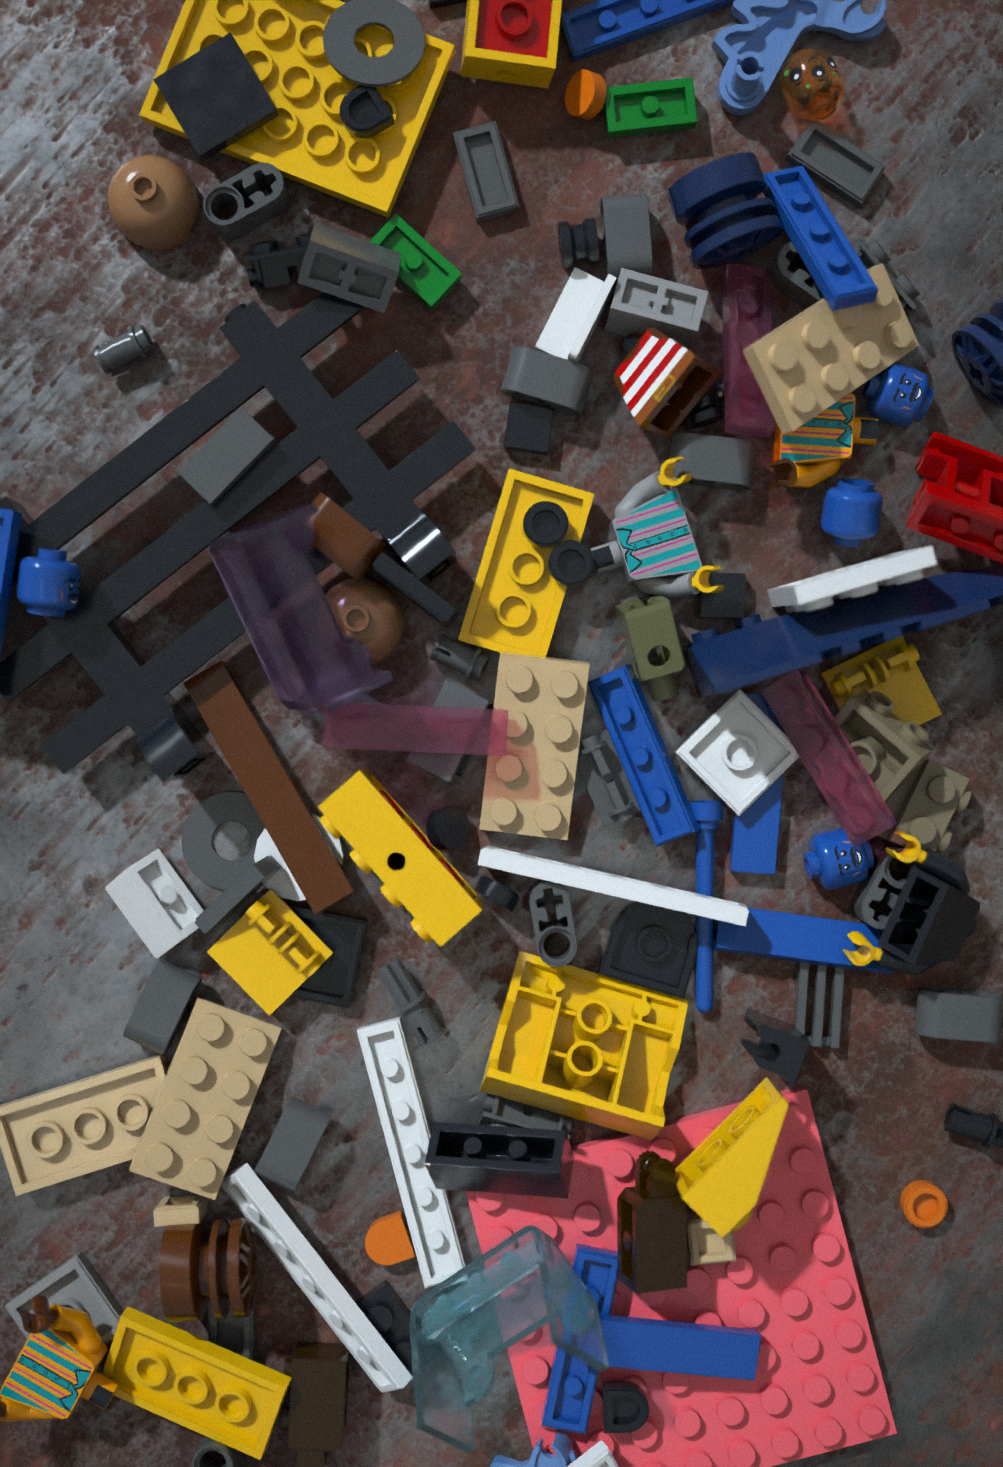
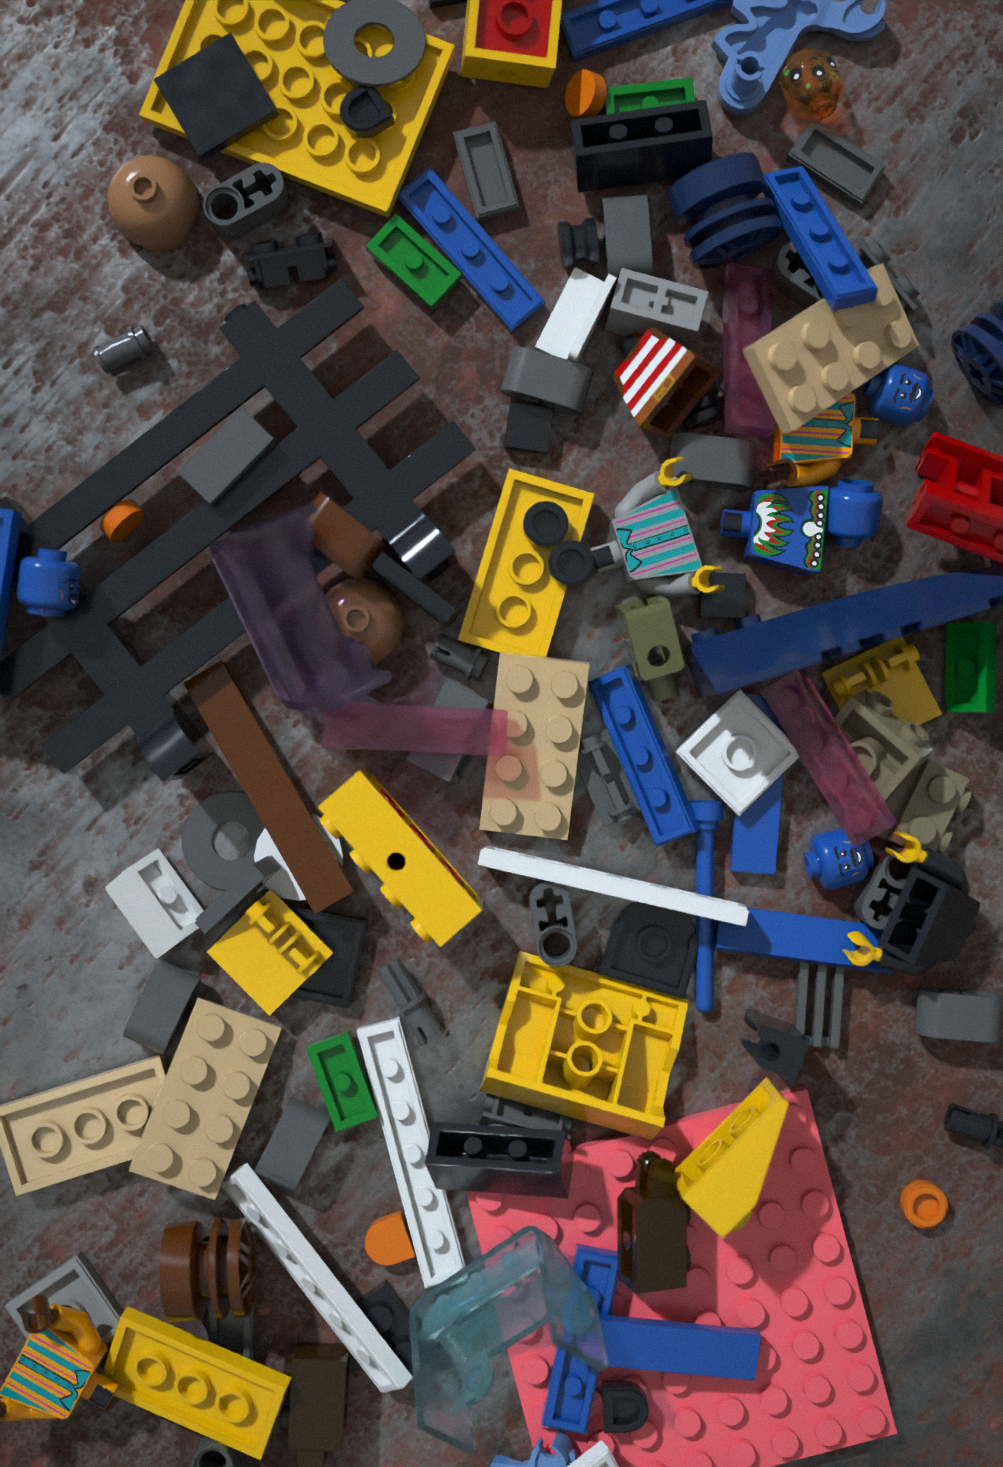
tan tile [153,1194,208,1227] -> none
dark grey hinge [297,222,401,313] -> none
black tile [426,805,471,852] -> none
black tile [474,875,520,912] -> none
tan tile [687,1215,736,1266] -> none
white plate [767,546,937,613] -> none
none -> orange tile [100,499,145,543]
none -> green plate [306,1030,379,1132]
none -> blue tile [396,167,545,334]
none -> black brick [570,100,713,193]
none -> torso [720,486,829,577]
none -> green plate [945,622,996,713]

